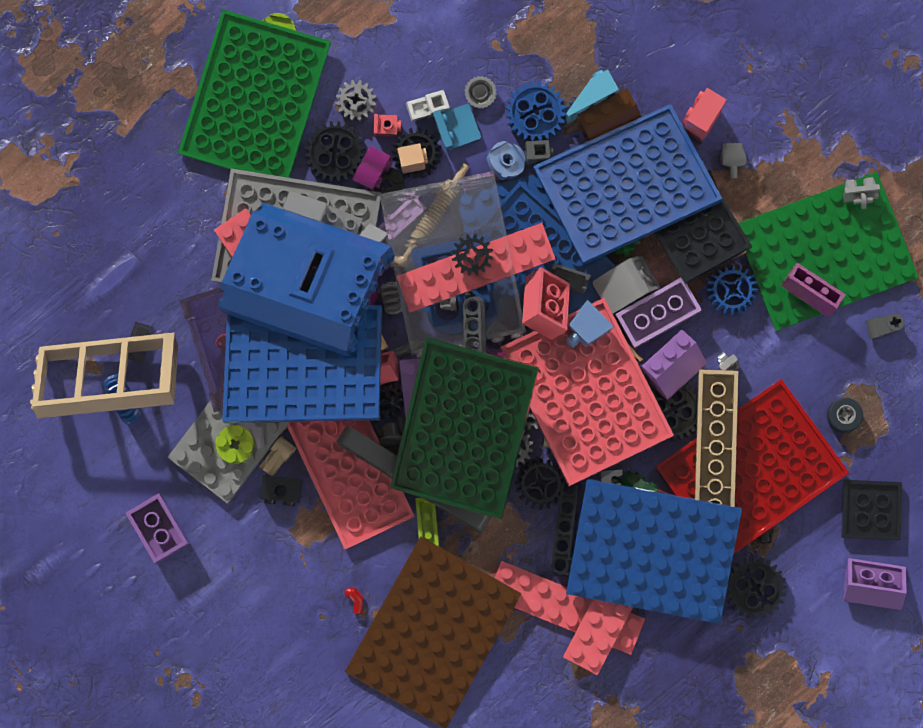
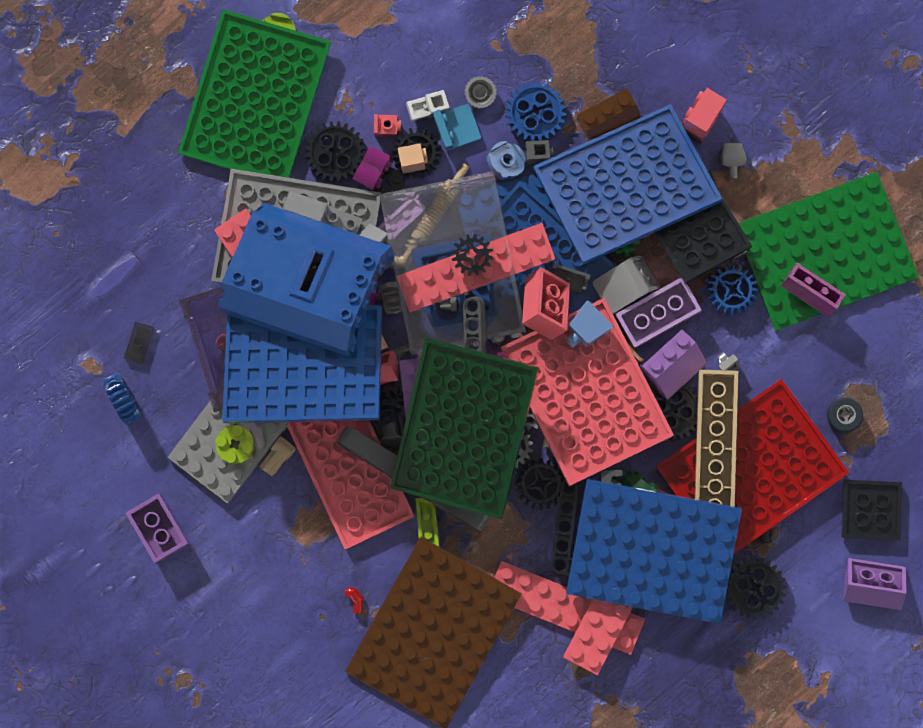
tan window [30,332,179,418] -> none
black brick [260,475,302,506] -> none
light grey gear [336,80,377,122] -> none
medium azure slope [565,70,619,124] -> none
light grey hips [843,177,880,209] -> none
dark grey piece [865,314,904,339] -> none

